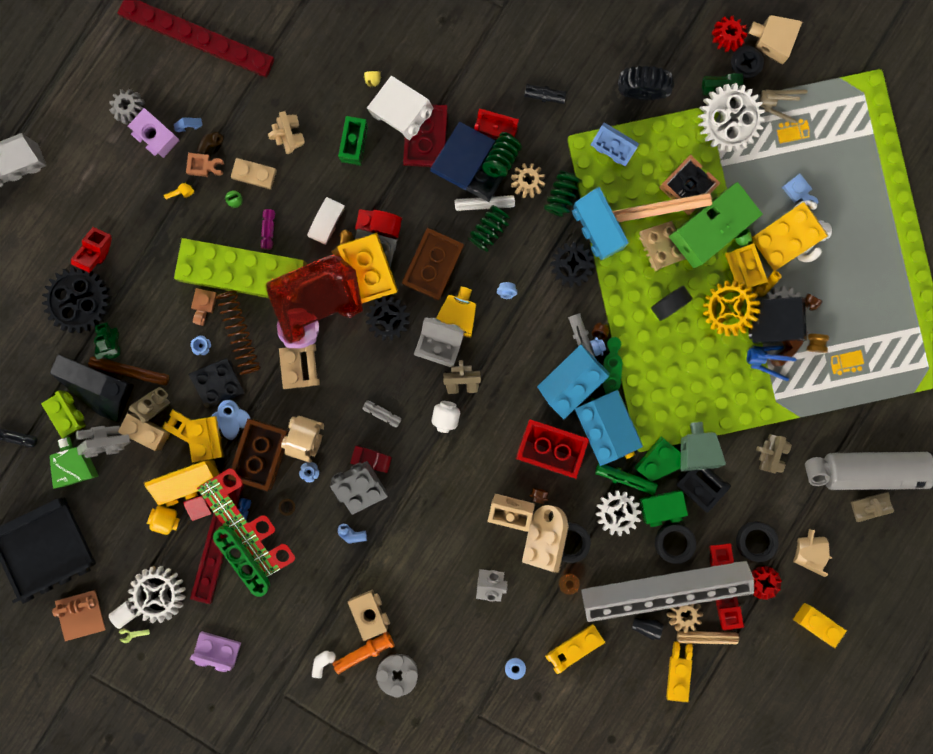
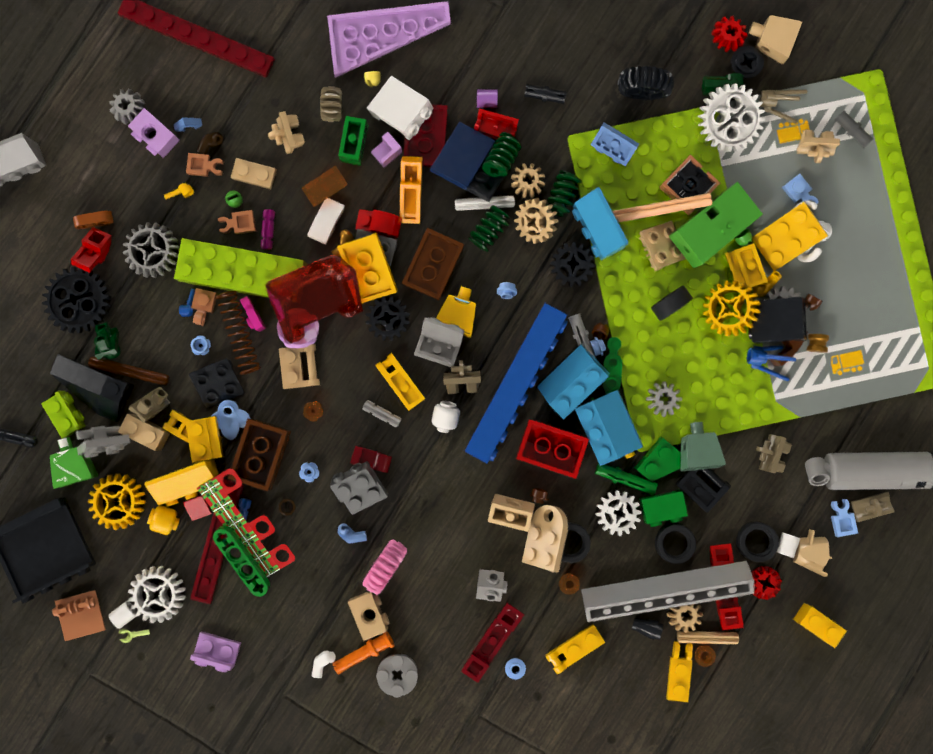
tan brick [281,416,324,463] -> none
none -> dark orange beam [73,211,114,229]
none -> yellow gear [87,474,146,530]
none -> light grey gear [123,222,180,278]
none -> blue hand [179,289,195,317]
none -> nougat plate [218,210,256,234]
none -> dark pink plate [240,296,266,332]
none -> clear orange hinge [301,165,348,207]
none -> clear orange plate [303,401,323,422]
none -> dark tan gear [320,86,342,122]
none -> lavender wing [327,1,451,78]
none -> bright pink gear [363,539,407,595]
none -> lavender panel [372,132,402,168]
none -> yellow plate [375,353,425,411]
none -> light orange slope [400,156,423,224]
none -> dark red slope [461,602,525,683]
none -> blue brick [465,303,568,463]
none -> medium lavender gear [477,89,498,108]
none -> tan gear [514,198,558,244]
none -> light grey gear [646,381,682,417]
none -> clear orange plate [694,645,716,667]
none -> white gear [777,532,800,558]
none -> tan hips [797,130,840,163]
none -> light blue plate [831,499,858,537]
none -> dark grey pin [835,110,874,148]

